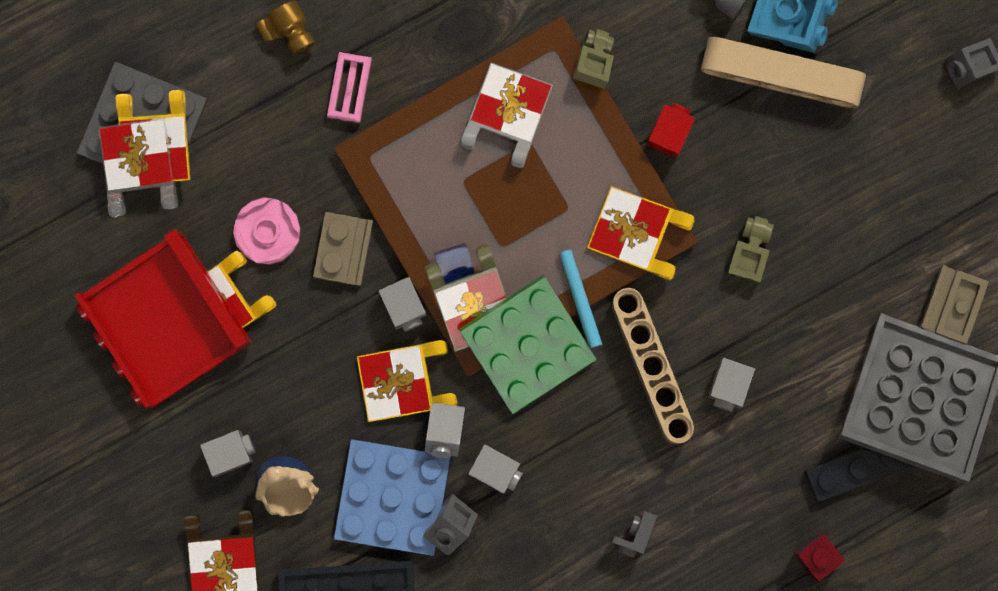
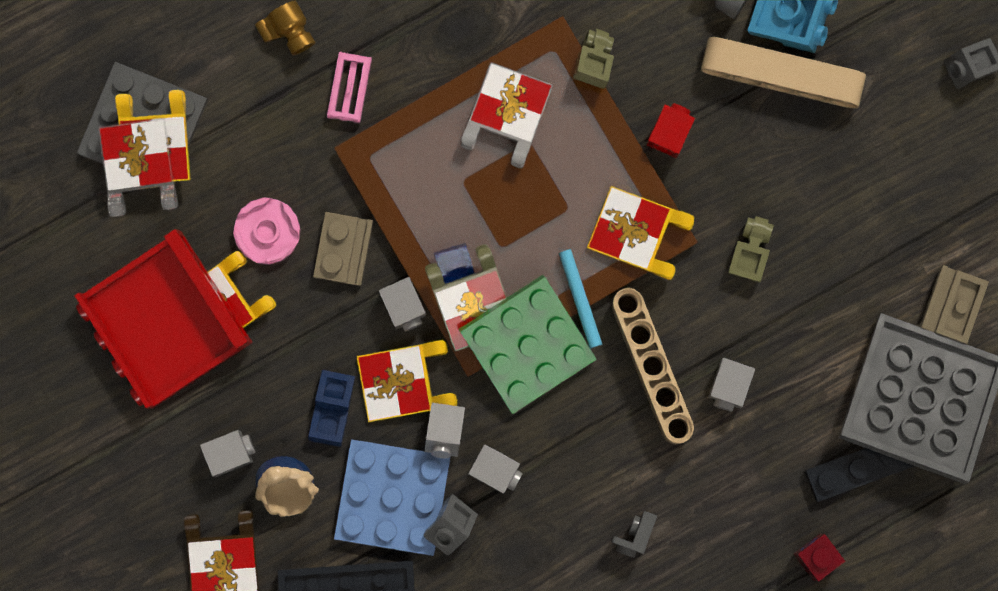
none -> dark blue slope [308,370,355,447]

